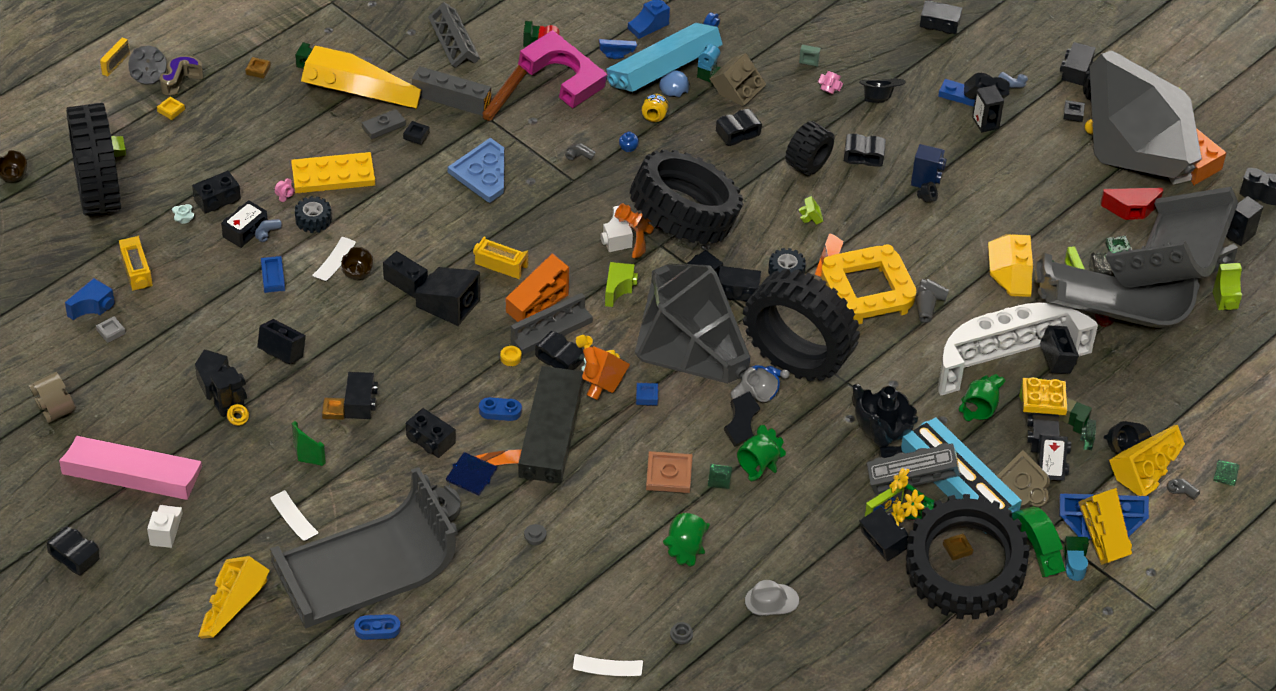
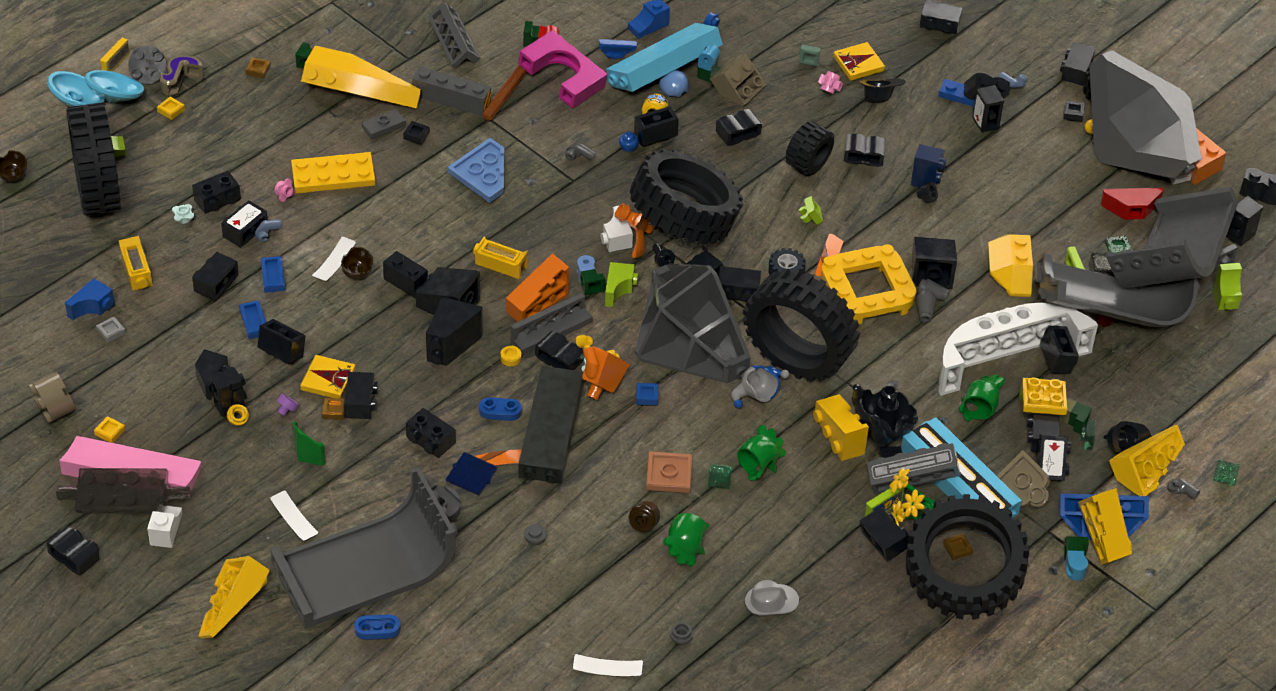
black wheel [295,196,332,233] -> none
black tile [724,391,760,447] -> none
green arch [1012,507,1065,577] -> none
none -> medium azure dish [47,71,105,107]
none -> clear smoke plate [56,468,191,513]
none -> medium azure dish [85,70,144,103]
none -> yellow tile [94,416,126,443]
none -> black brick [192,252,239,301]
none -> blue tile [239,300,266,339]
none -> medium lavender tile [277,393,300,416]
none -> yellow tile [300,355,356,398]
none -> black slope [426,297,483,366]
none -> dark green leg [577,255,605,295]
none -> dark brown head [628,501,660,532]
none -> black brick [634,106,679,146]
none -> black plate [652,243,675,267]
none -> yellow wedge [813,394,869,461]
none -> yellow tile [833,42,885,81]
none -> black slope [912,237,957,289]

